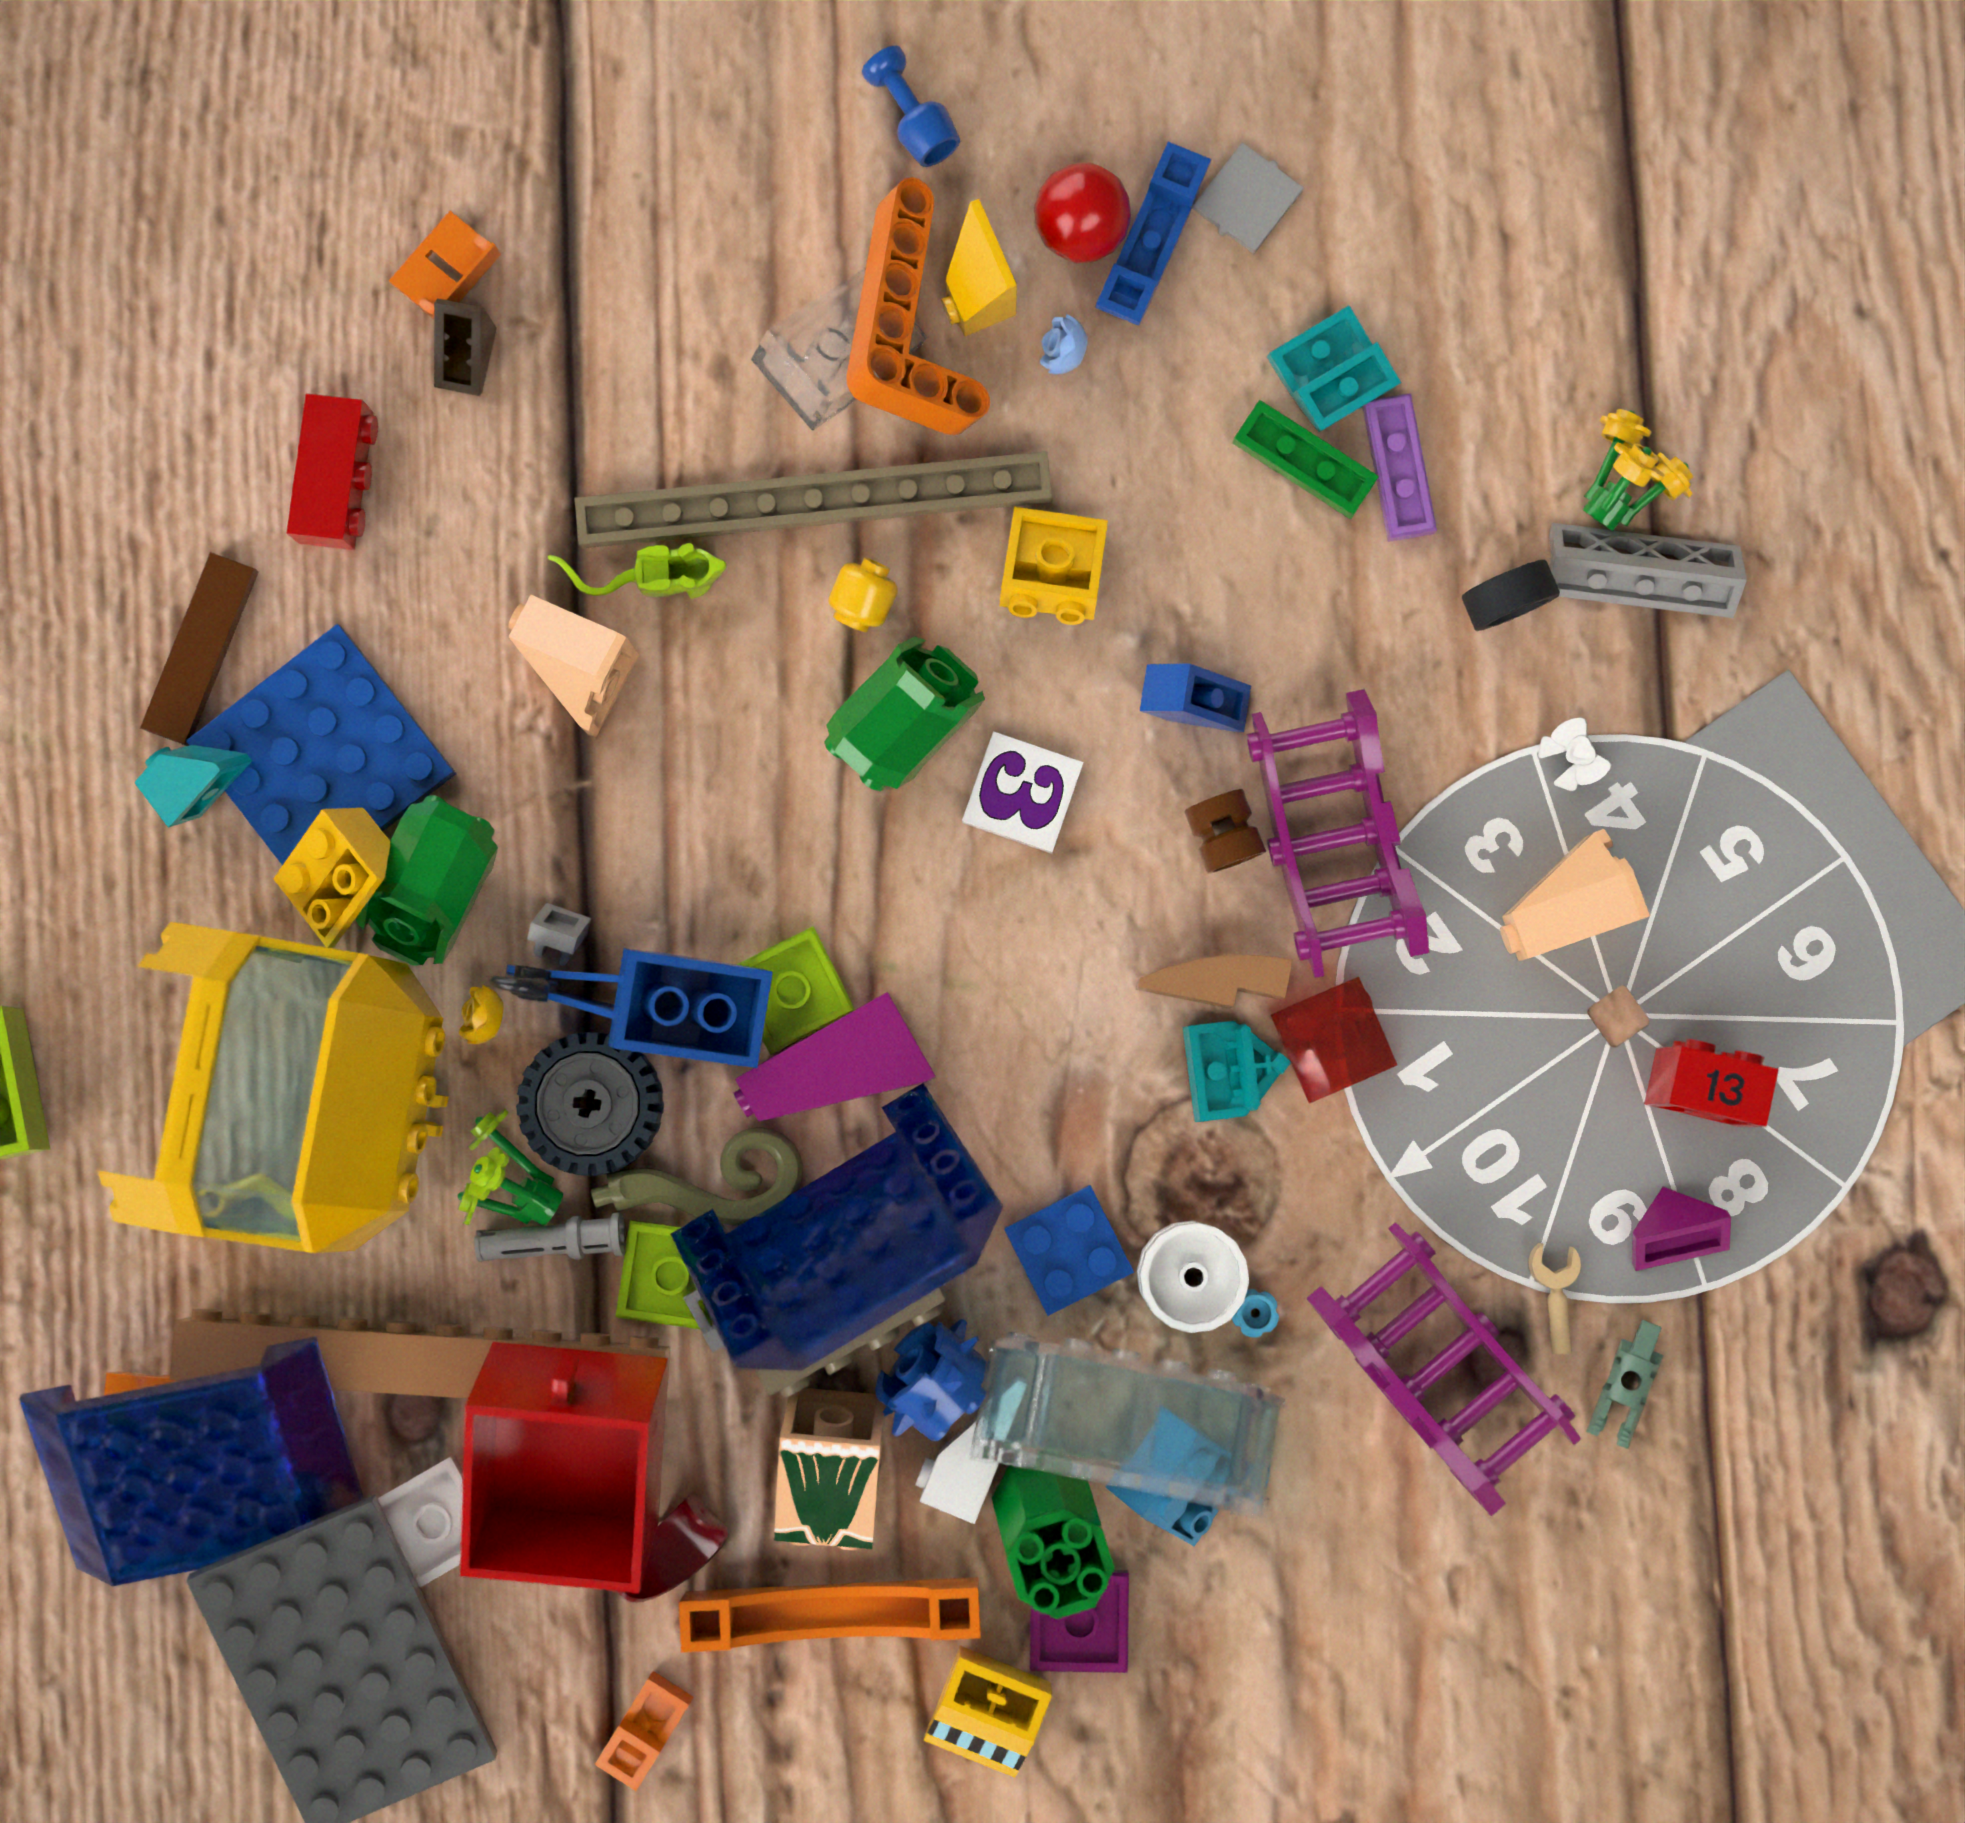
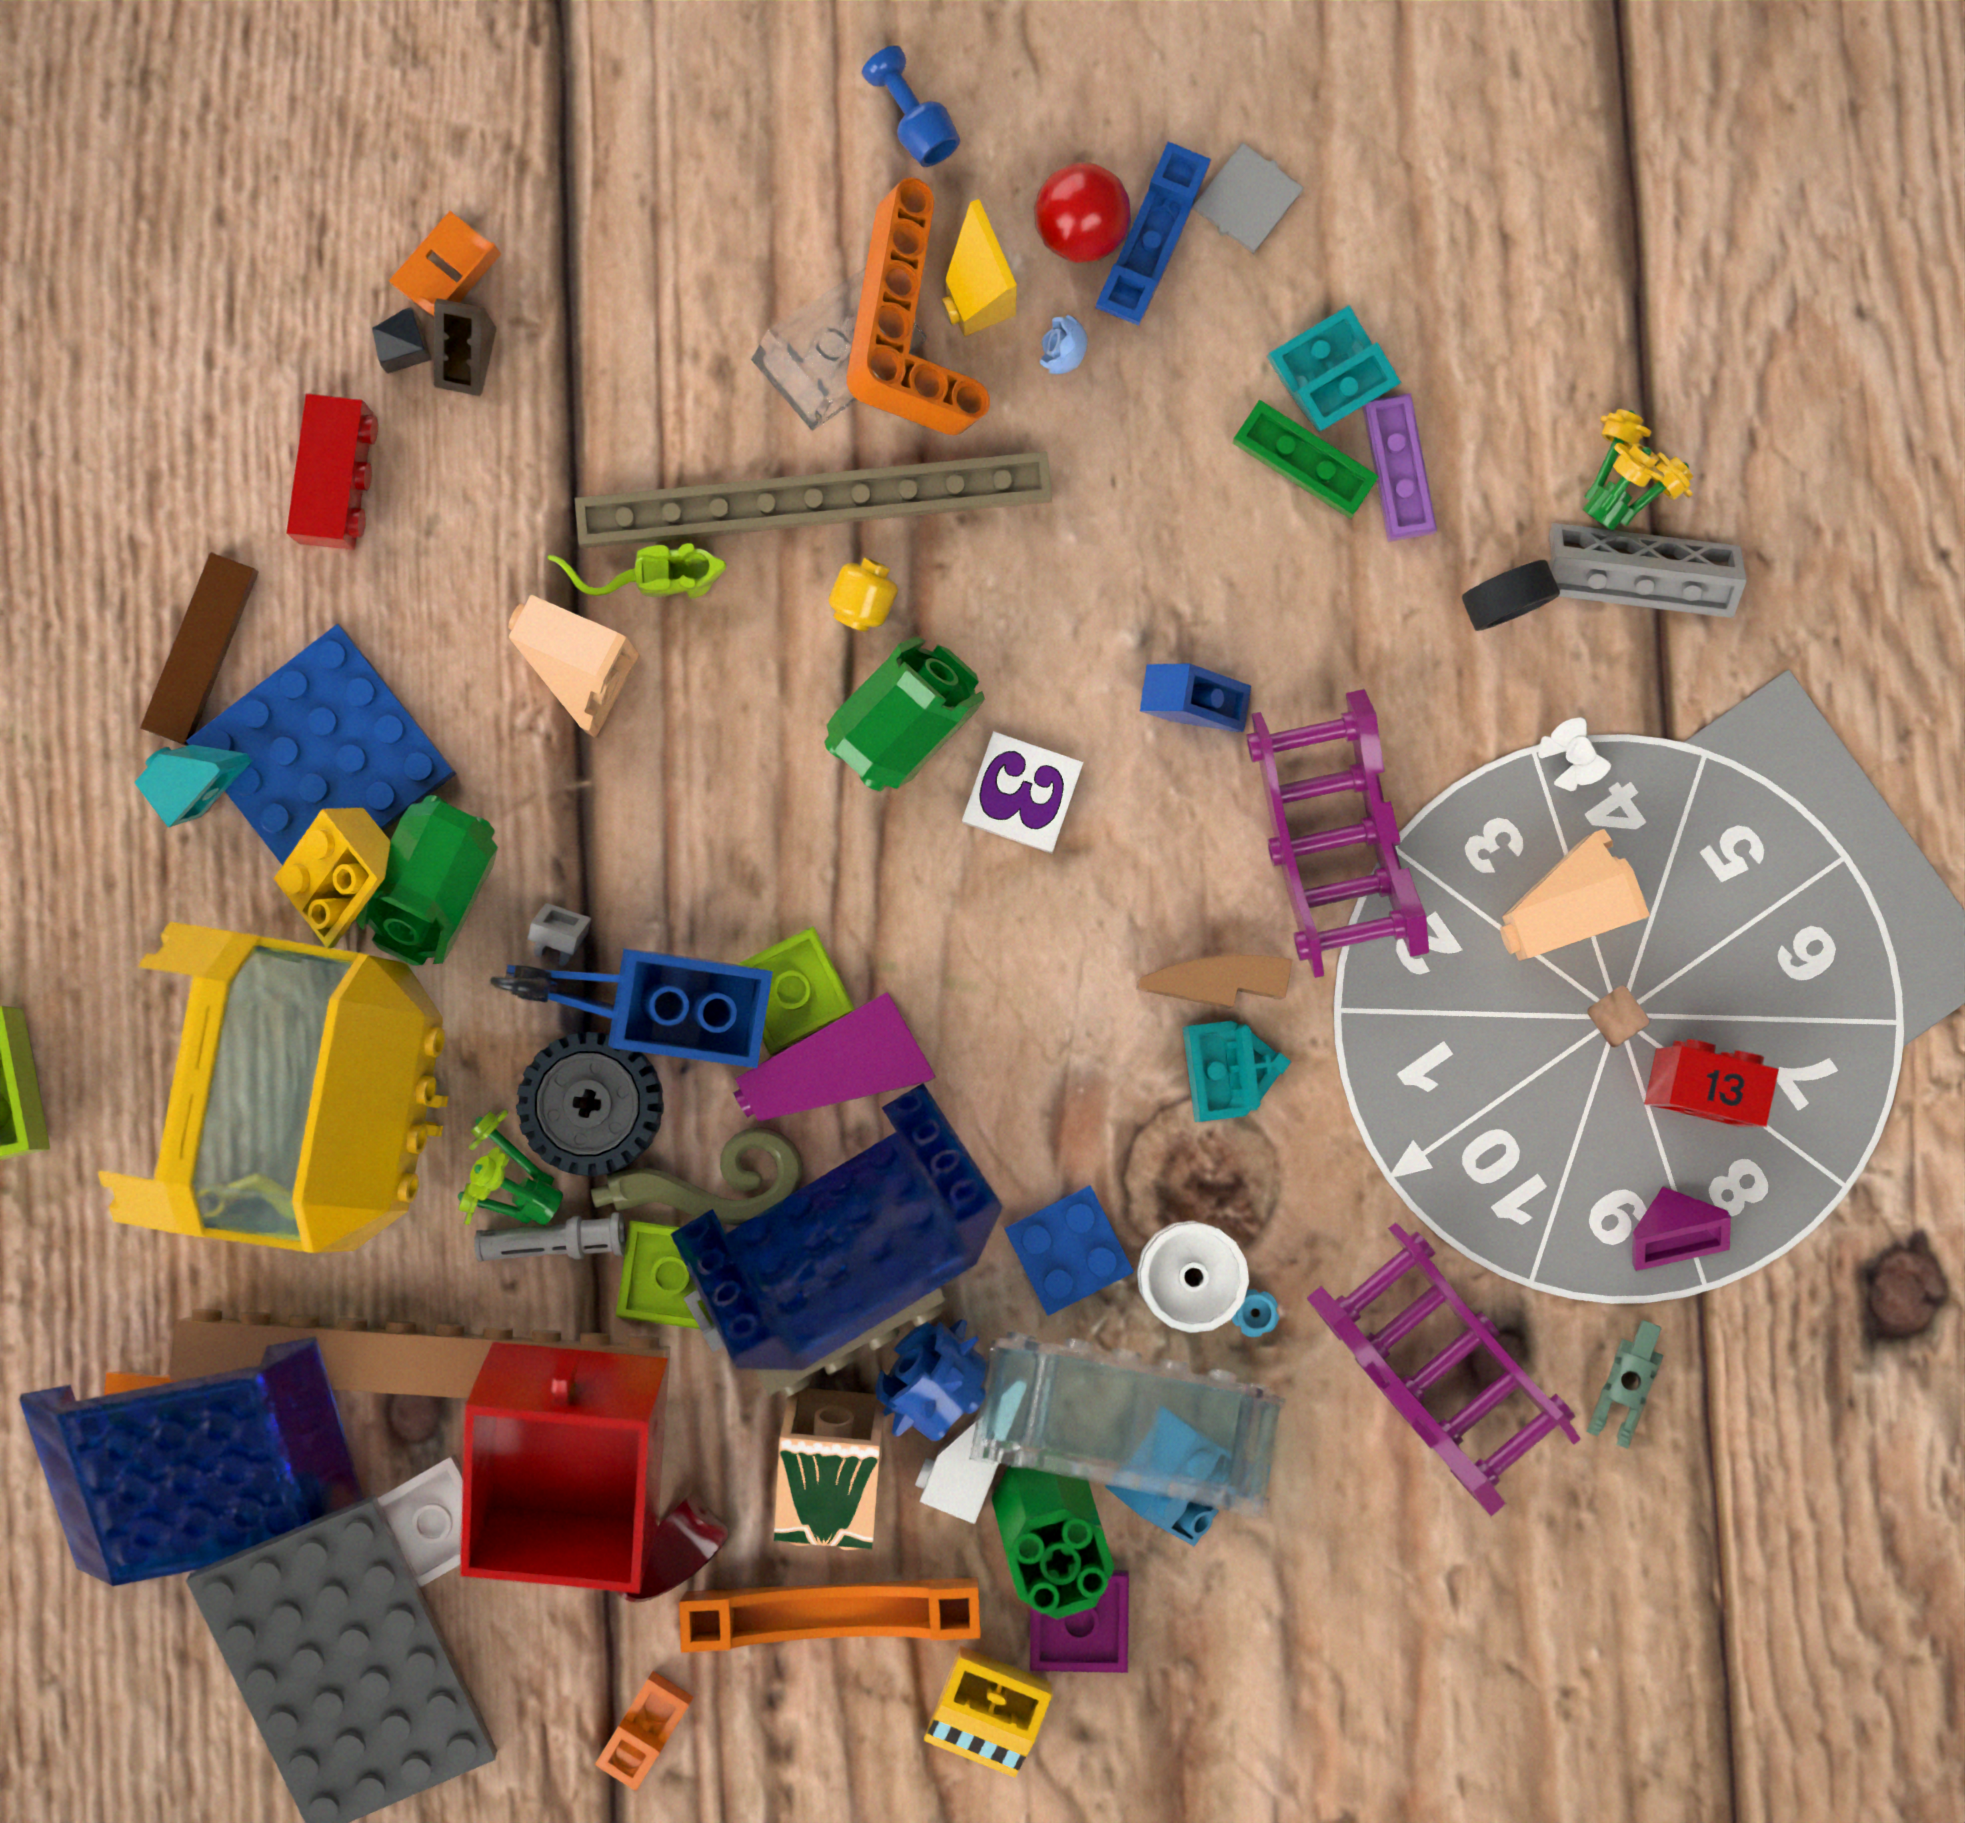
yellow plate [458,984,504,1045] -> none
yellow plate [999,506,1108,625] -> none
reddish brown wheel [1184,789,1266,874] -> none
clear red slope [1270,977,1397,1104] -> none
tan piece [1528,1243,1581,1354] -> none
none -> black slope [372,307,432,374]

